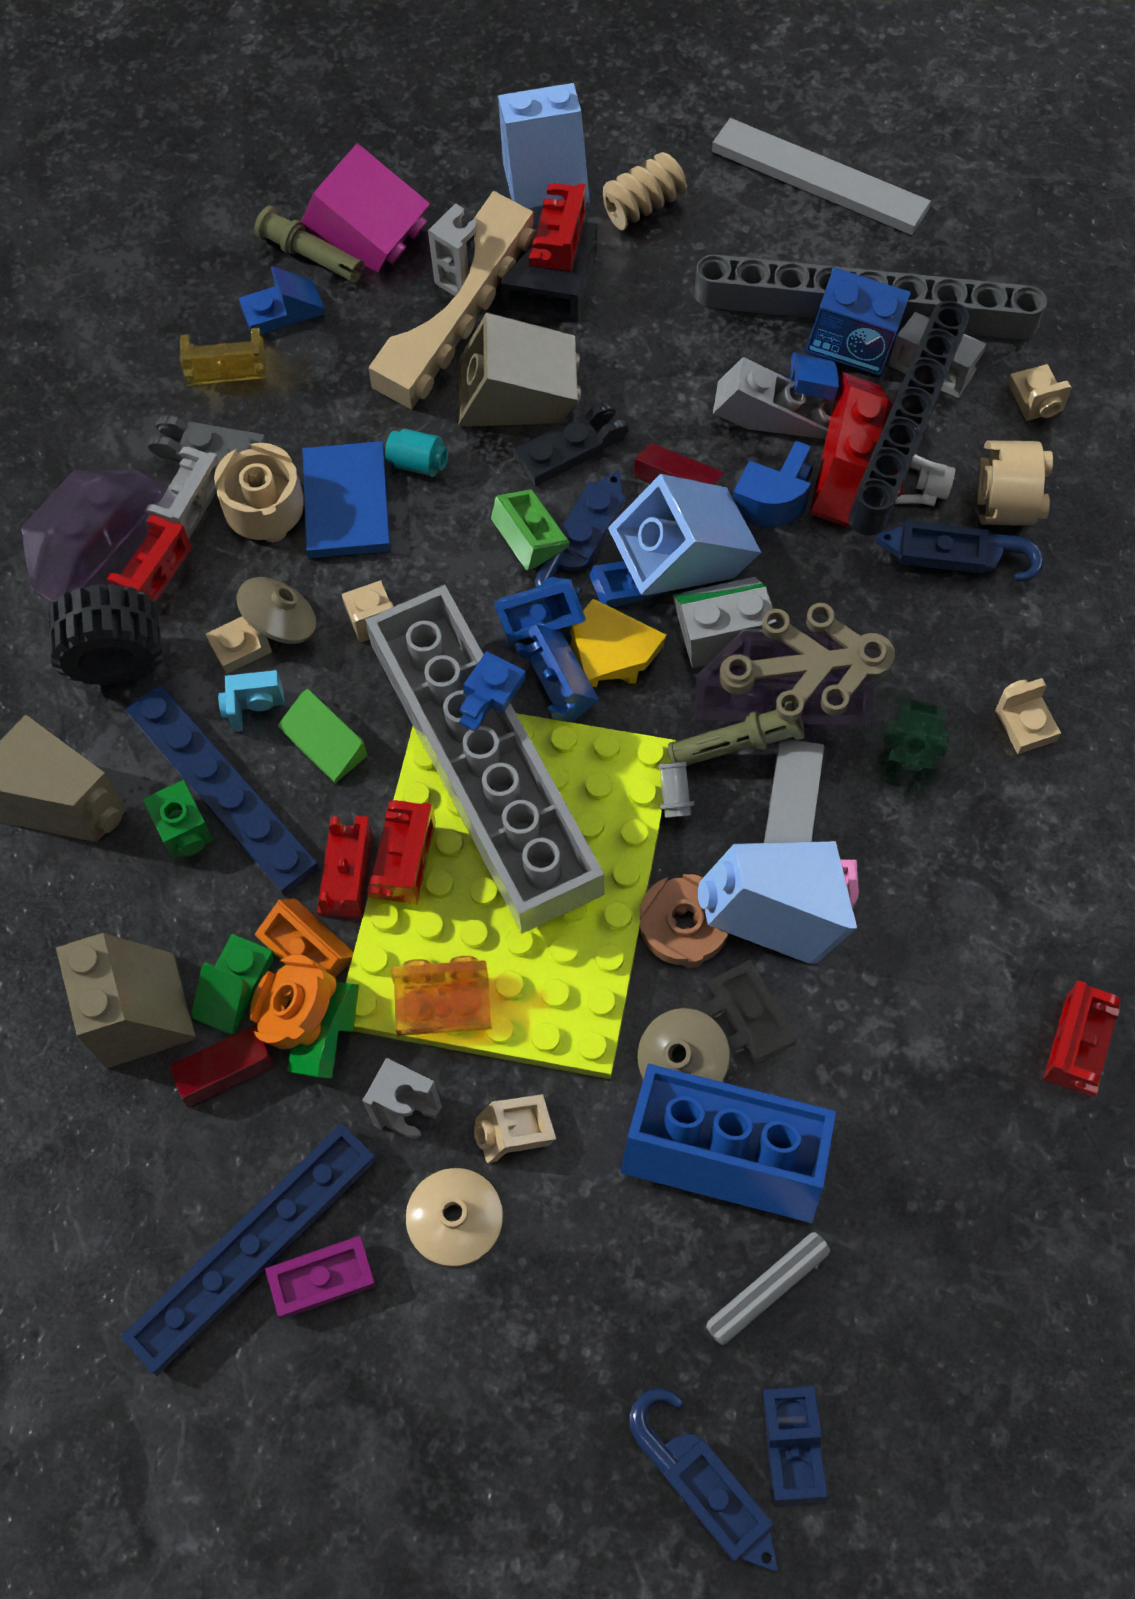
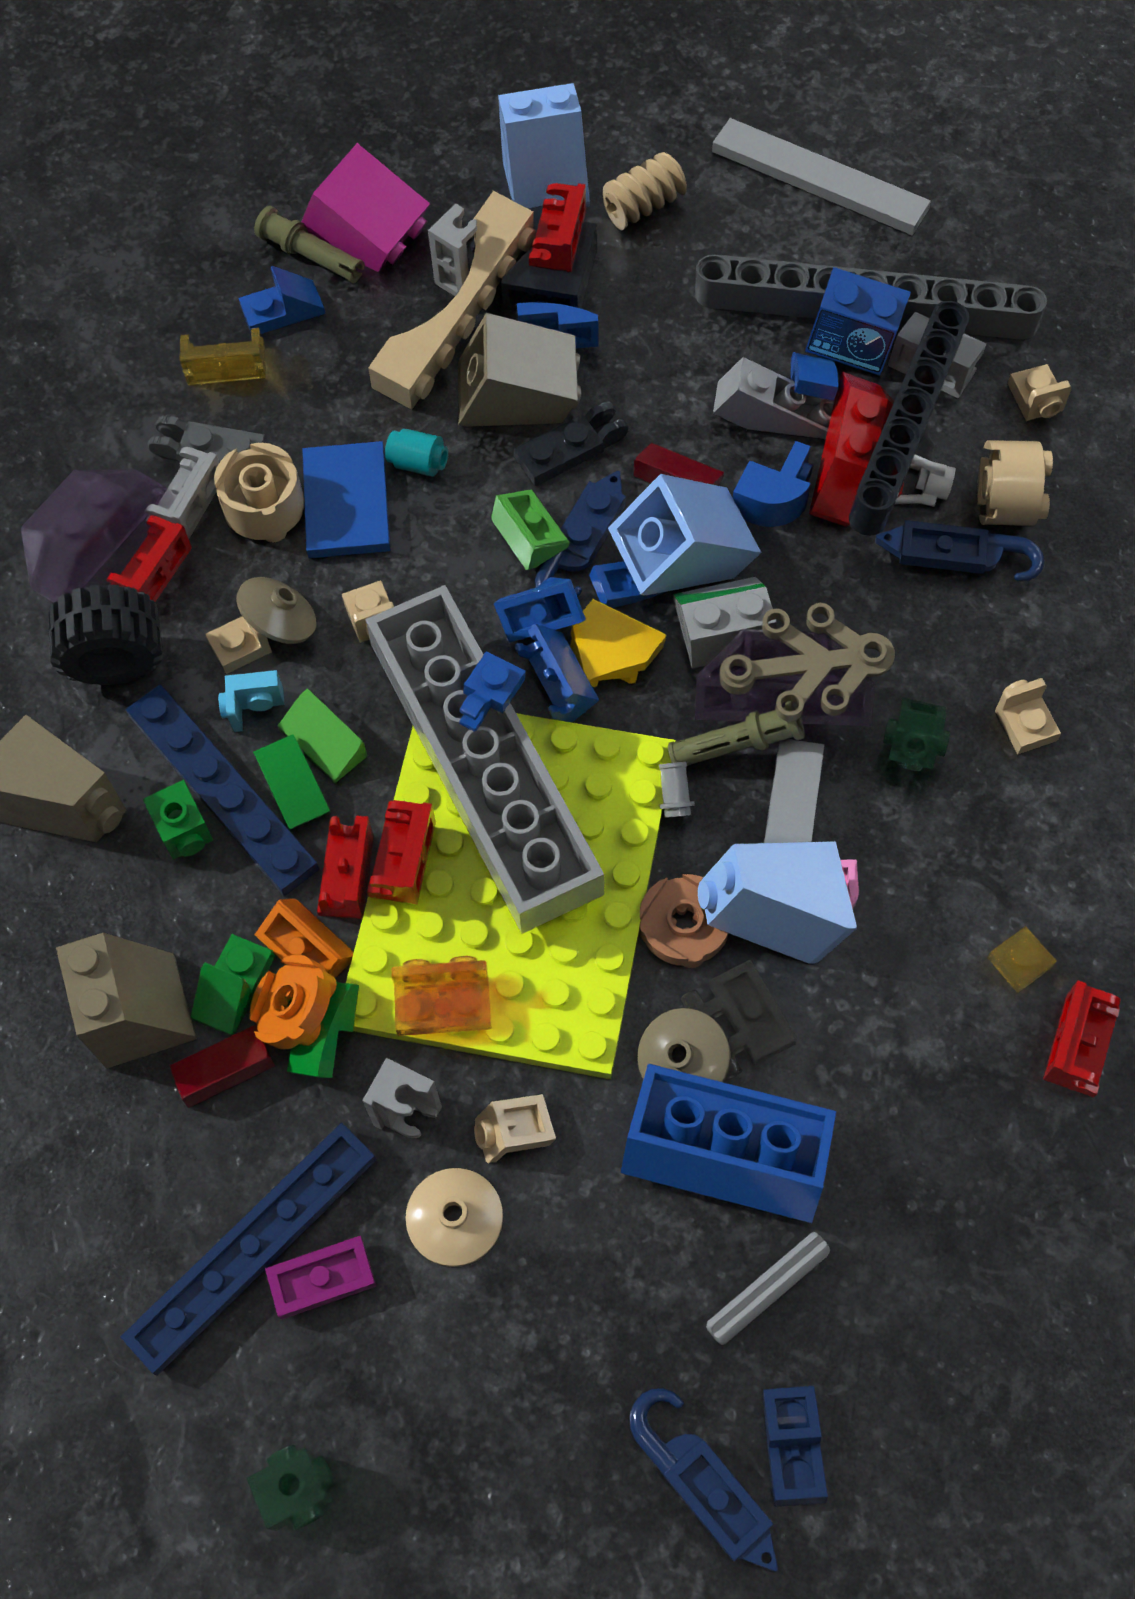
none -> clear green brick [246,1445,335,1531]
none -> green slope [253,734,330,831]
none -> blue slope [517,302,599,349]
none -> clear yellow plate [987,926,1057,993]

